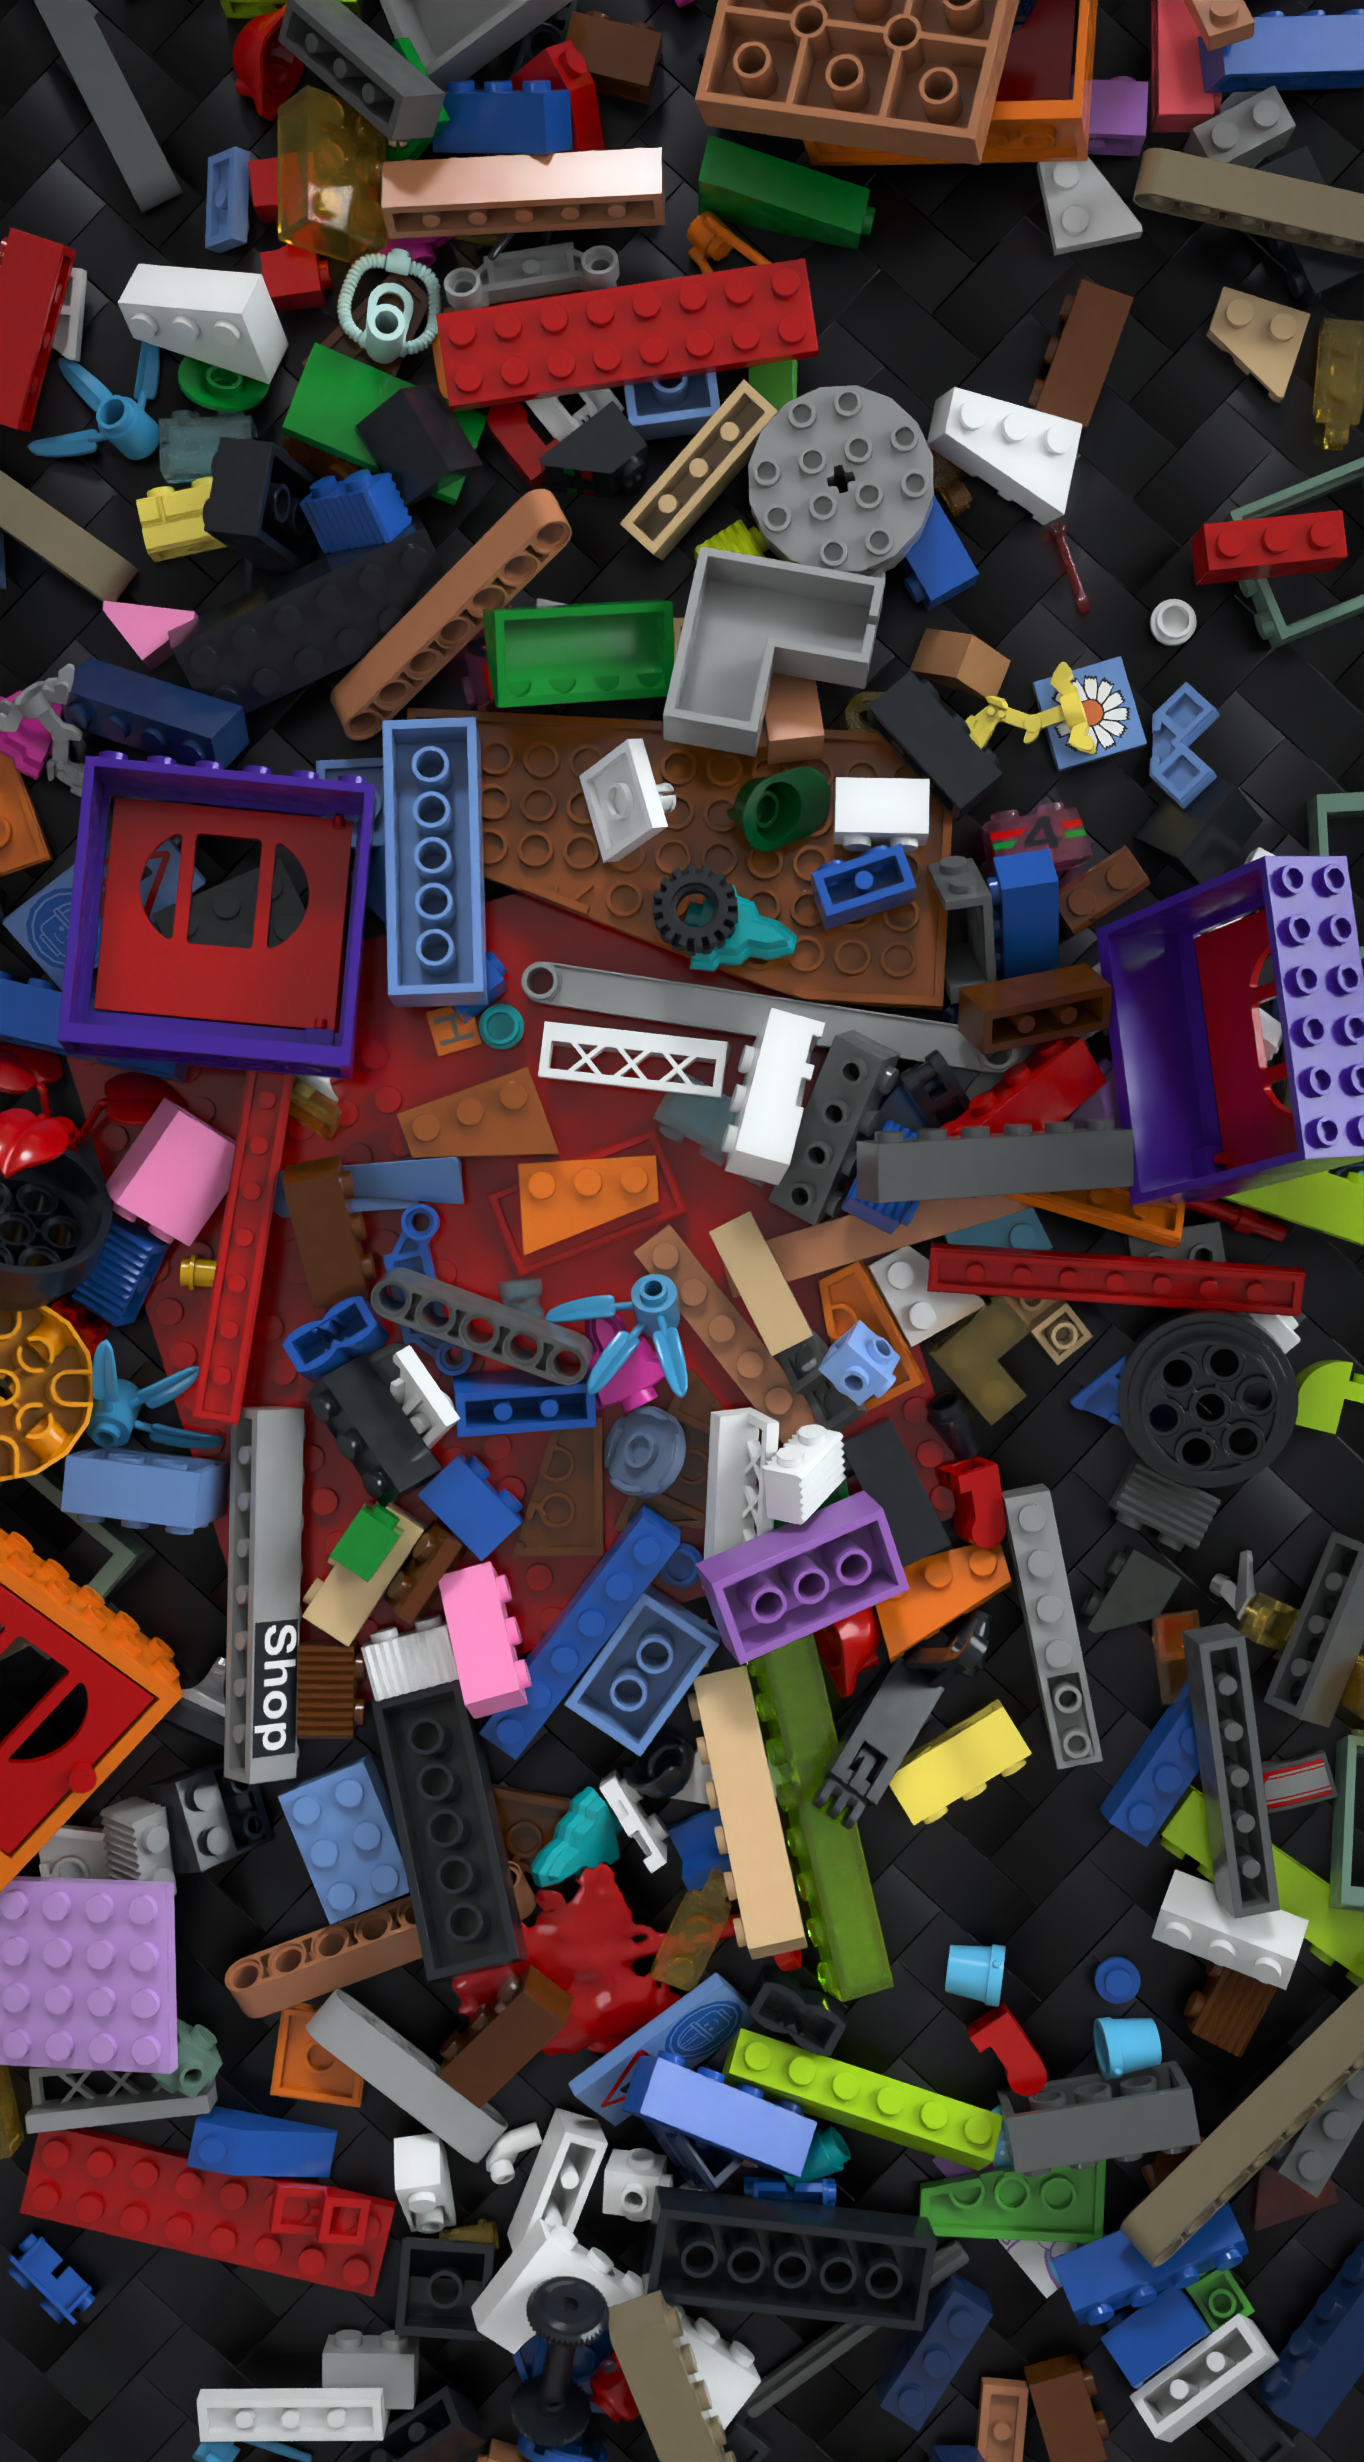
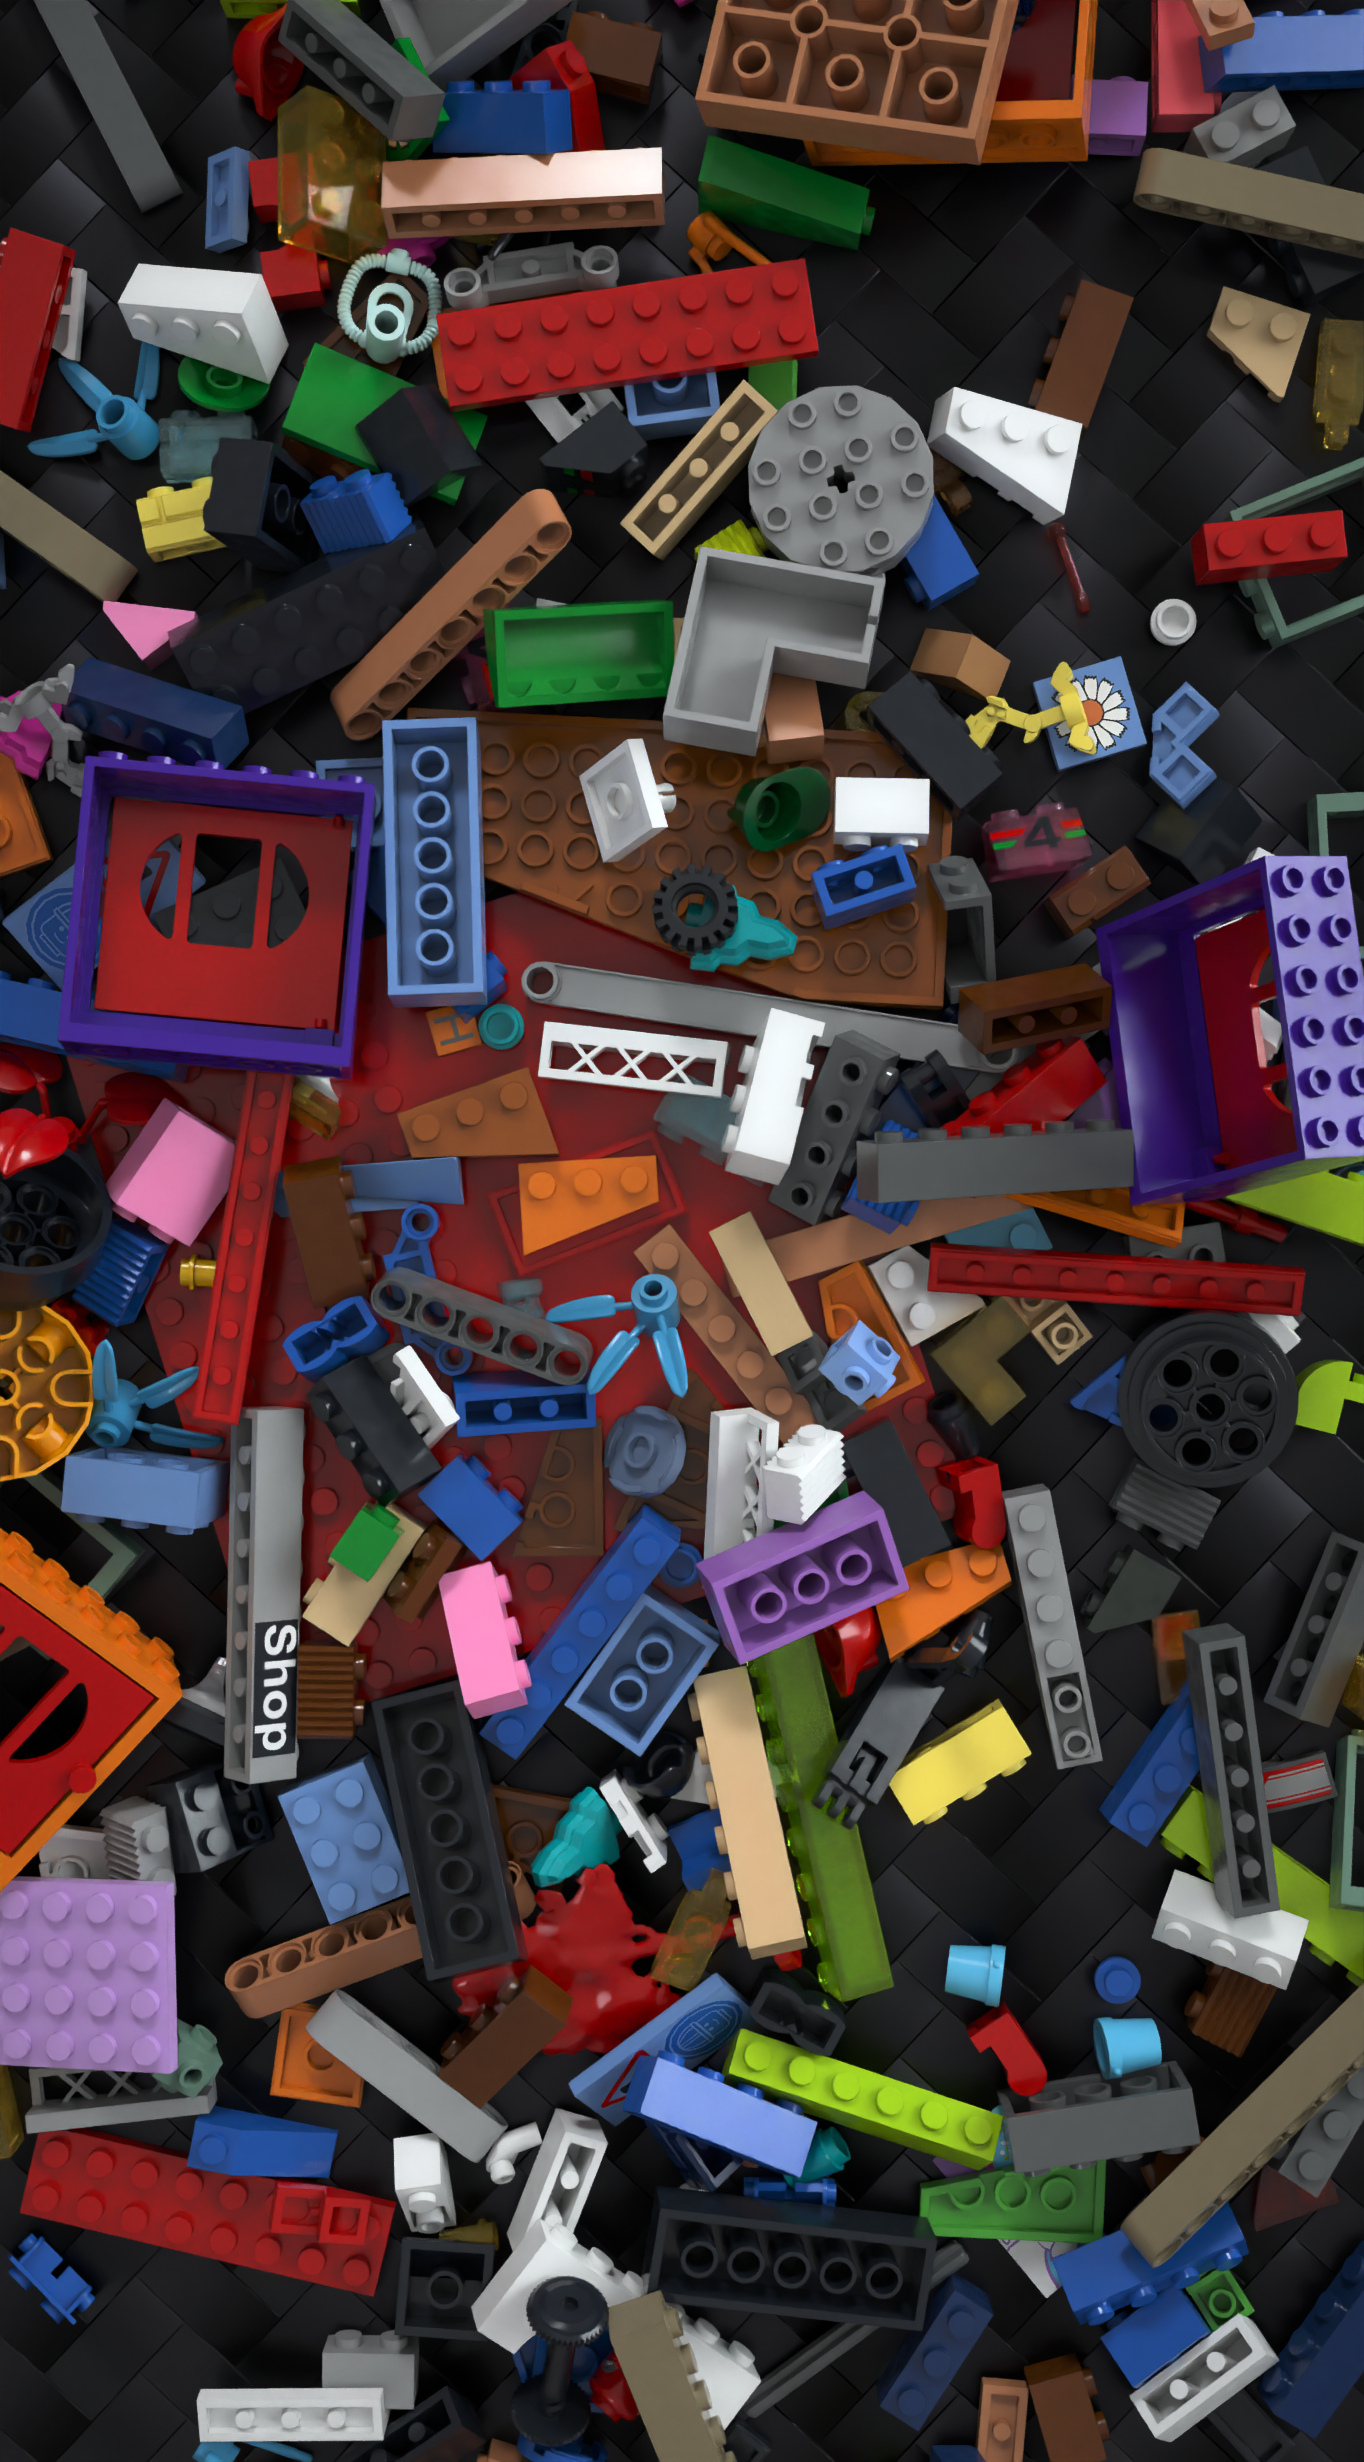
white brick [361,1614,459,1701] -> none
red leg [487,402,559,490] -> none
dark pink rock [585,1313,665,1413] -> none
white brick [602,2148,674,2222] -> none
blue brick [986,849,1059,980] -> none
white wing [1036,157,1143,255] -> none
piece [1209,1550,1300,1651] -> none

